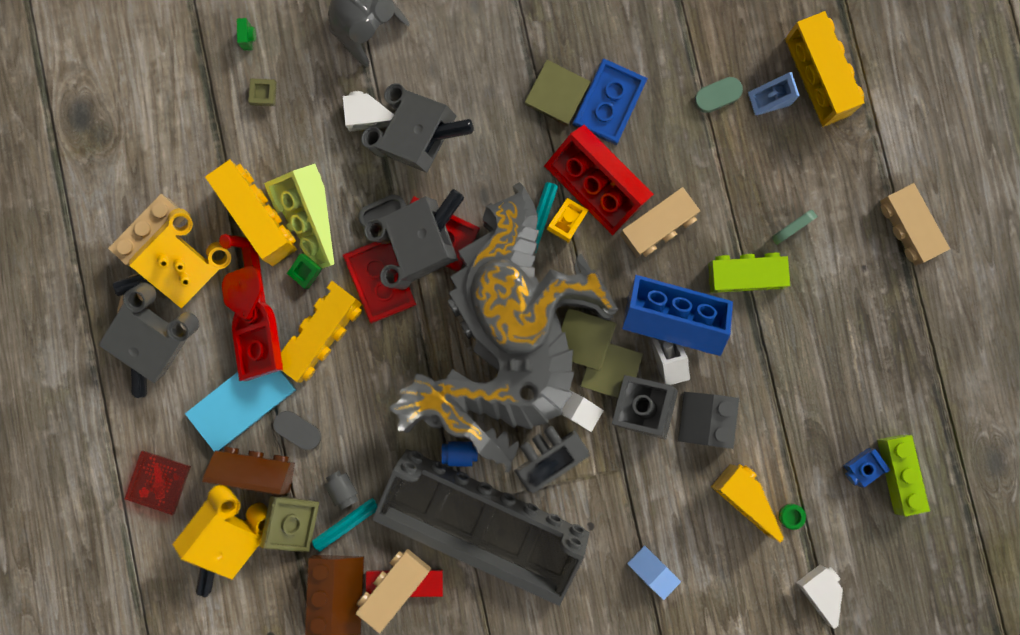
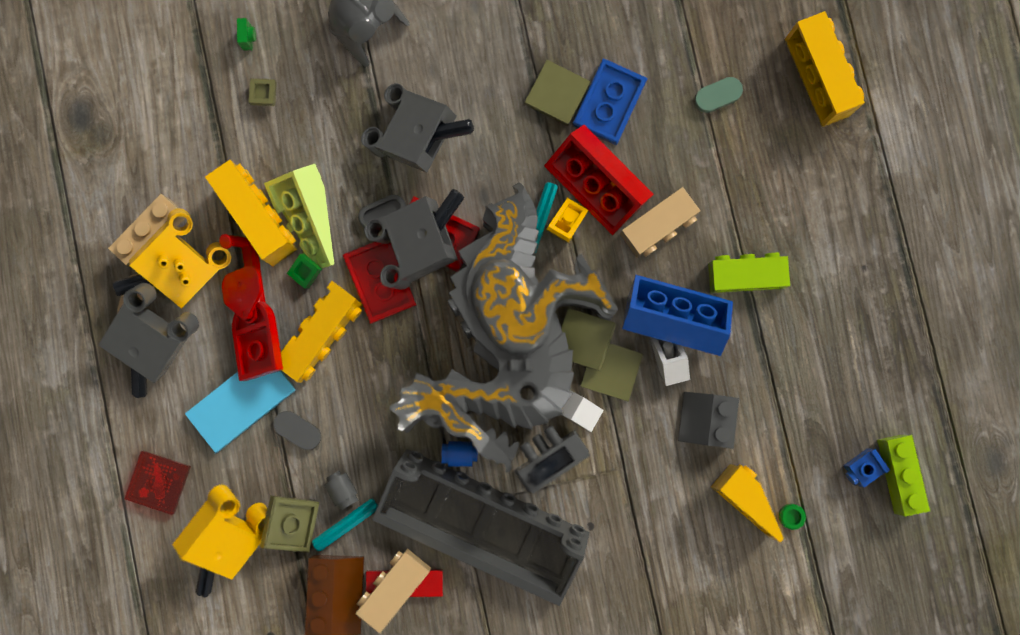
reddish brown slope [202,446,295,495] -> none
white slope [343,91,394,132] -> none
dark grey slope [612,375,678,440] -> none
light blue slope [627,545,681,600] -> none
light blue slope [748,72,800,115] -> none
sand green tile [772,210,818,245] -> none
white slope [796,565,843,629] -> none
tan brick [880,183,950,266] -> none

